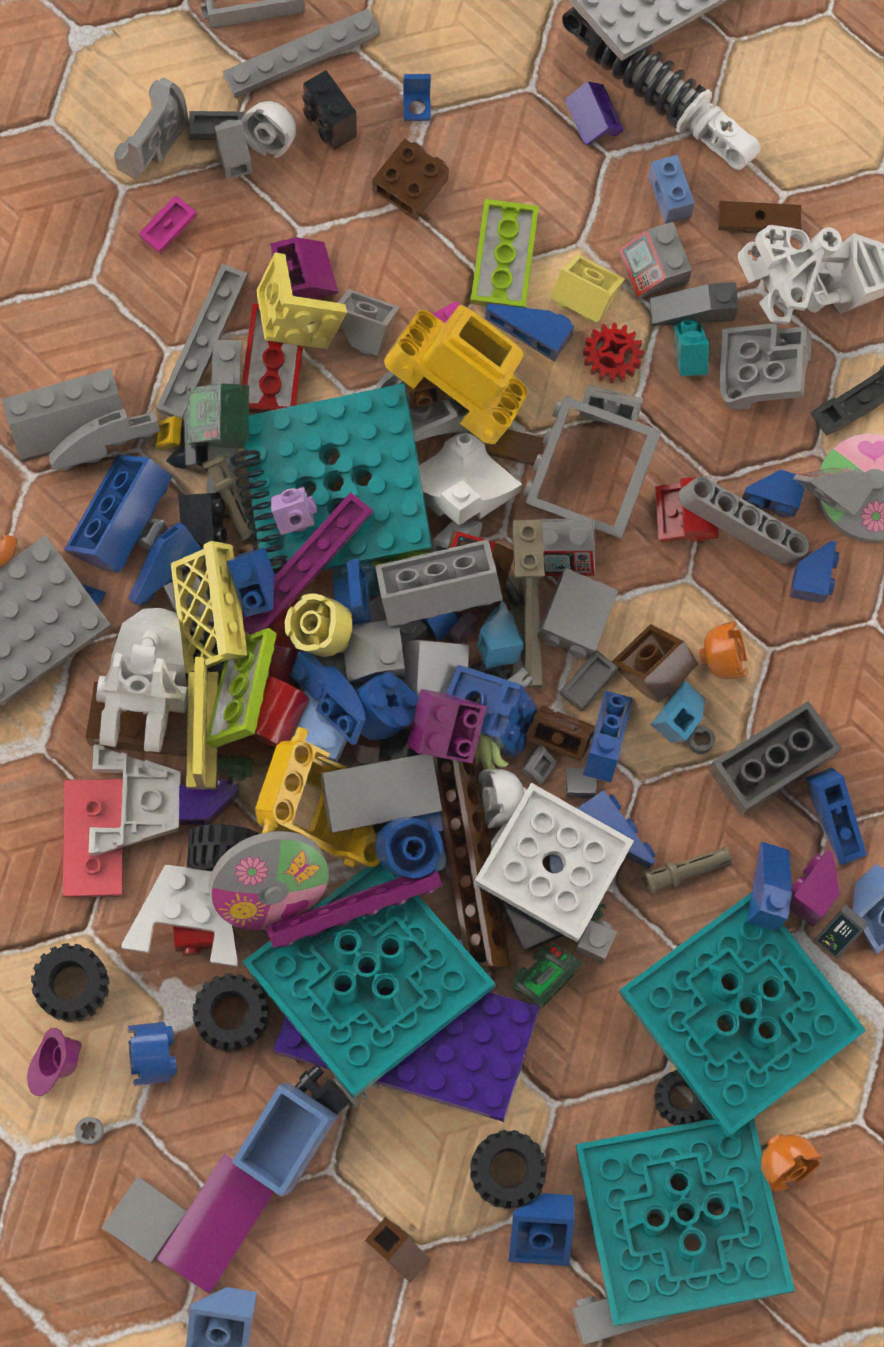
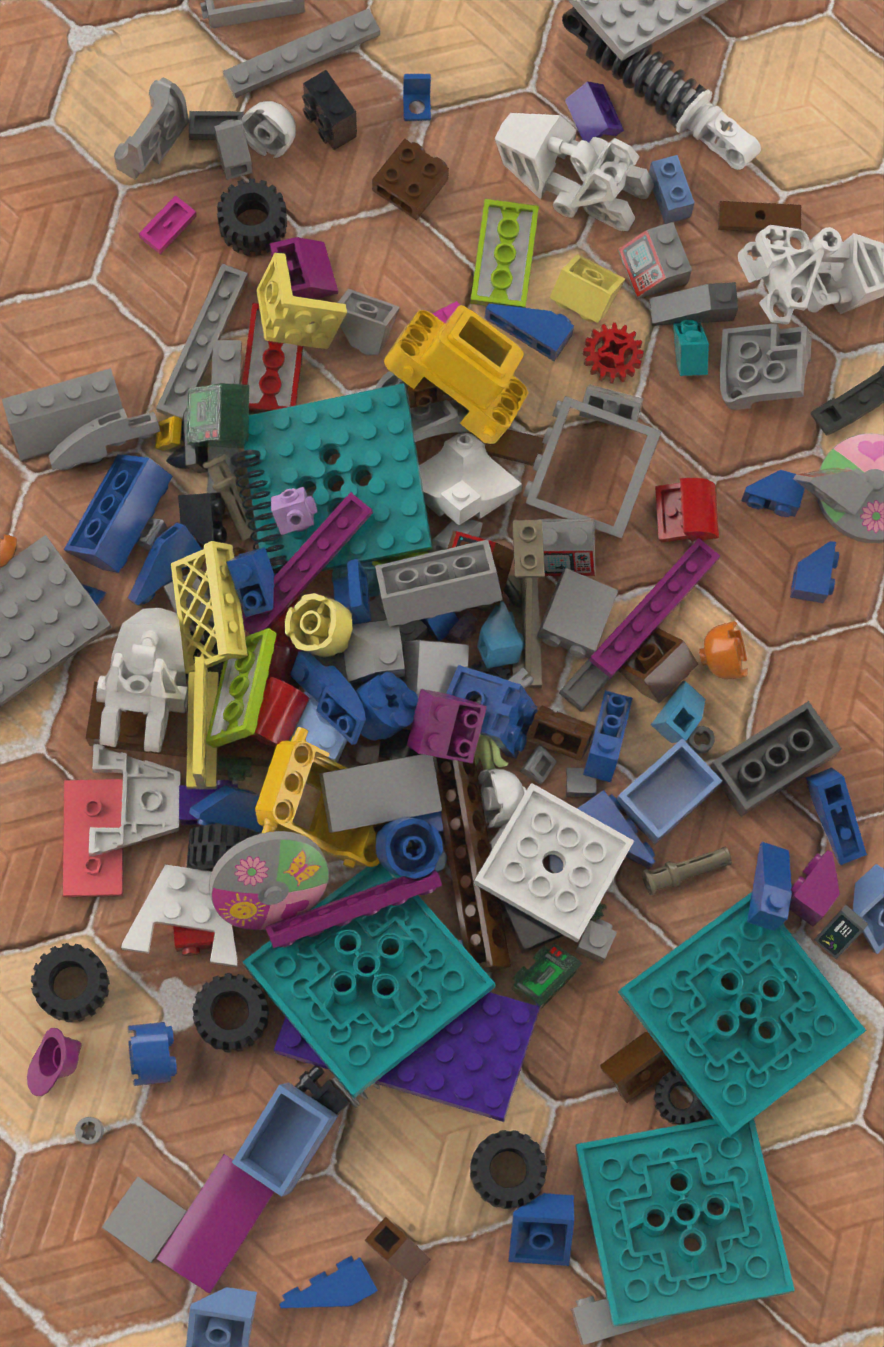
light grey beam [679,477,809,565] -> none
orange cylinder [760,1134,822,1192] -> none
none -> blue slope [189,785,263,834]
none -> black tyre [217,179,287,256]
none -> blue slope [279,1256,378,1309]
none -> white piece [495,113,654,231]
none -> magenta plate [589,538,720,679]
none -> reddish brown panel [600,1032,674,1103]
none -> medium blue piece [617,738,722,845]

